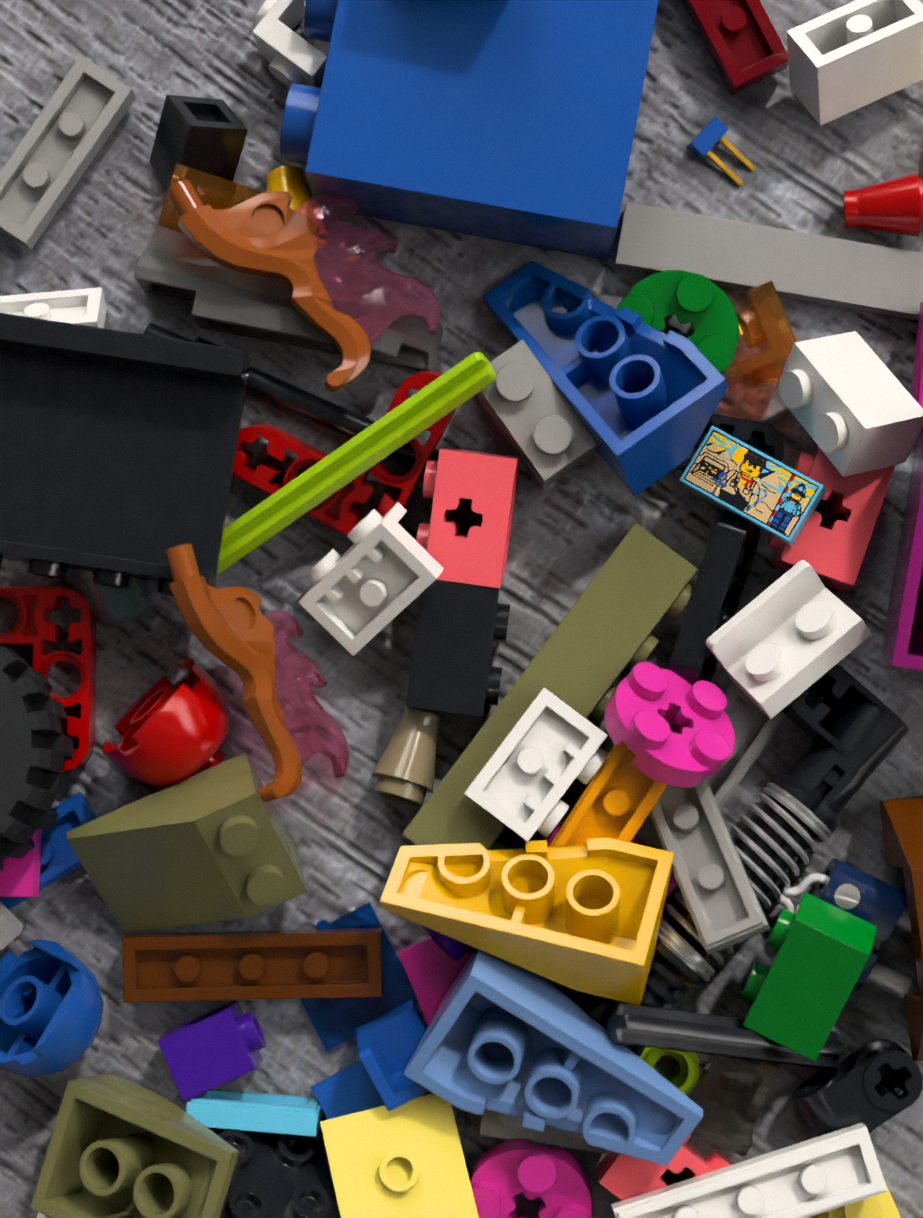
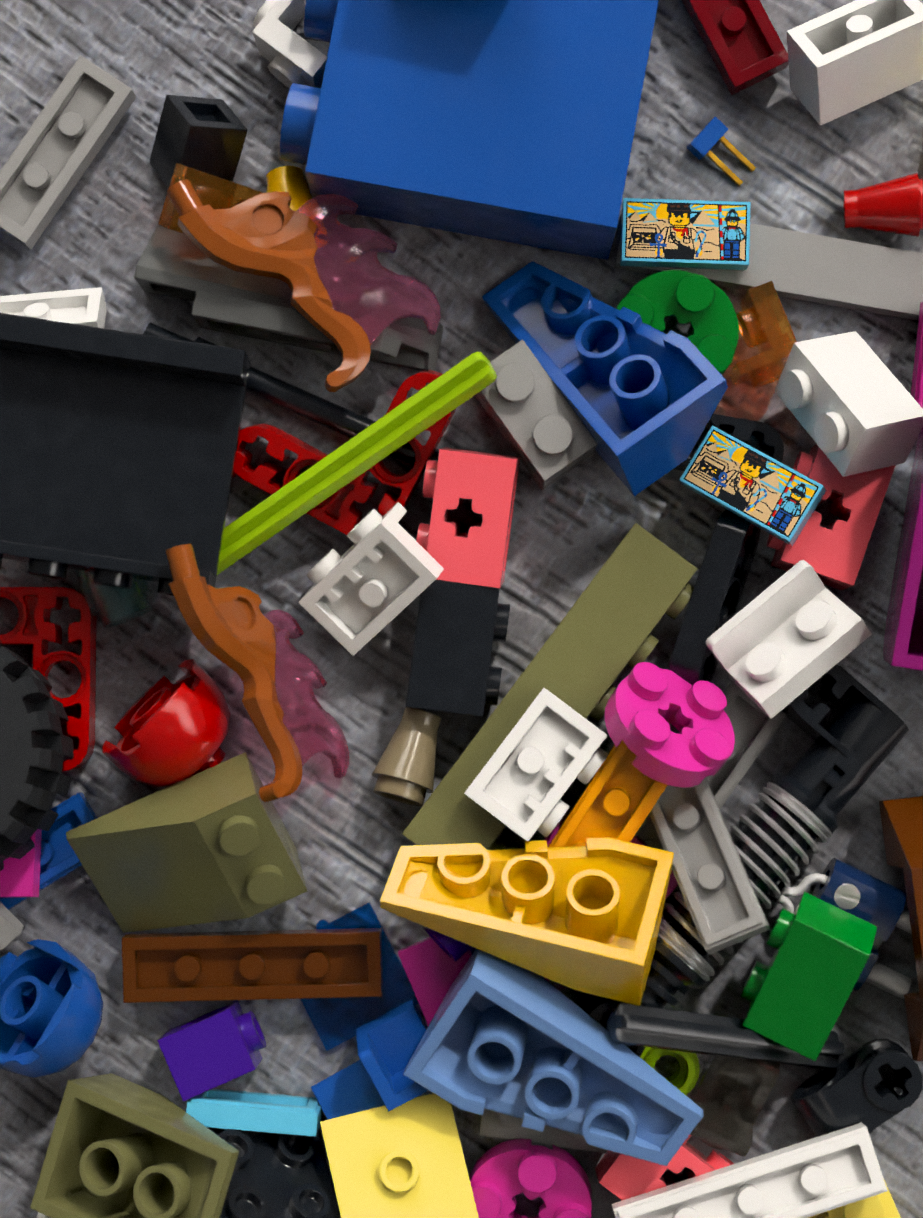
none -> tile [620,198,751,270]

